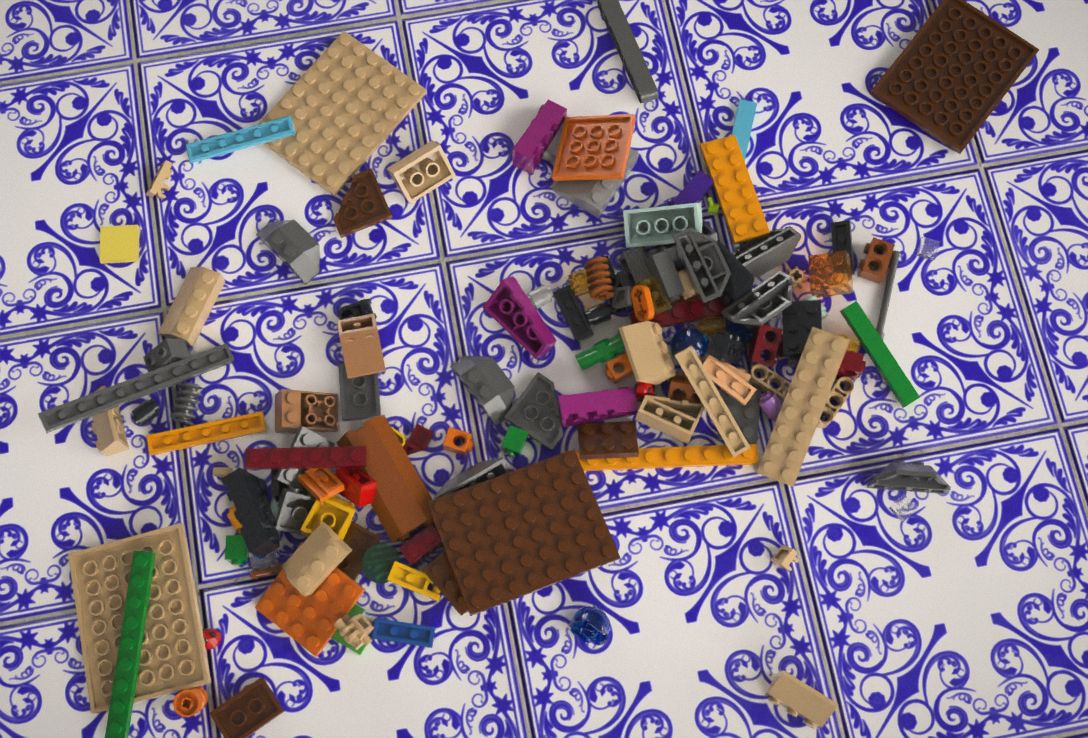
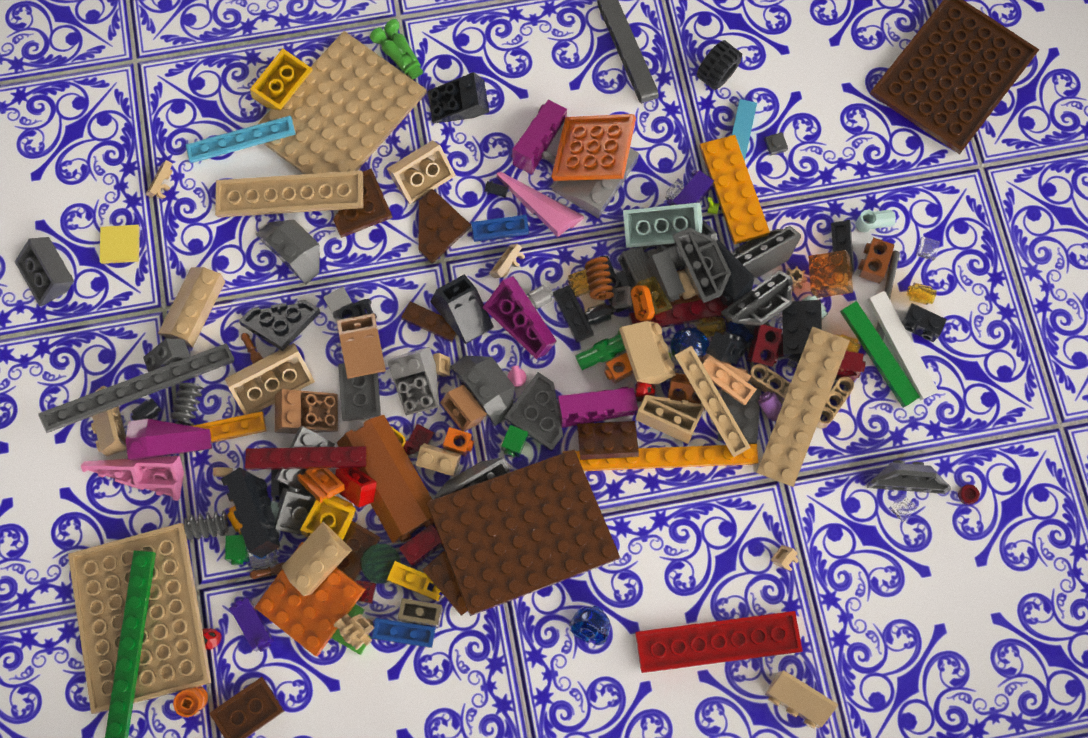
none -> dark grey slope [14,237,74,306]
none -> bright pink wedge [81,456,184,501]
none -> magenta wedge [126,419,212,461]
none -> dark grey piece [184,510,229,540]
none -> tan plate [215,171,363,218]
none -> tan slope [225,343,315,415]
none -> dark purple brick [229,597,274,652]
none -> black plate [239,300,320,351]
none -> dark orange piece [241,333,263,364]
none -> yellow slope [250,48,313,111]
none -> light grey panel [324,287,353,318]
none -> dark red tile [356,580,377,604]
none -> bright green piece [369,19,423,79]
none -> light grey slope [387,347,440,416]
none -> dark tan brick [398,598,443,628]
none -> reddish brown plate [401,301,457,343]
none -> tan brick [416,443,462,476]
none -> reddish brown plate [418,189,471,264]
none -> black slope [428,72,489,124]
none -> black slope [430,274,494,344]
none -> tan tile [433,353,450,377]
none -> medium nougat brick [440,385,487,432]
none -> blue plate [471,215,529,242]
none -> black pin [484,180,509,198]
none -> tan plate [489,244,525,278]
none -> bright pink wedge [497,172,584,238]
none -> bright pink plate [507,365,527,387]
none -> red plate [635,611,803,673]
none -> clear plate [665,178,684,200]
none -> black tyre [697,40,743,90]
none -> dark grey plate [764,132,788,156]
none -> light aqua piece [855,210,896,232]
none -> white tile [867,291,939,401]
none -> black brick [901,303,947,343]
none -> clear yellow brick [906,282,937,305]
none -> dark red tile [958,484,980,505]

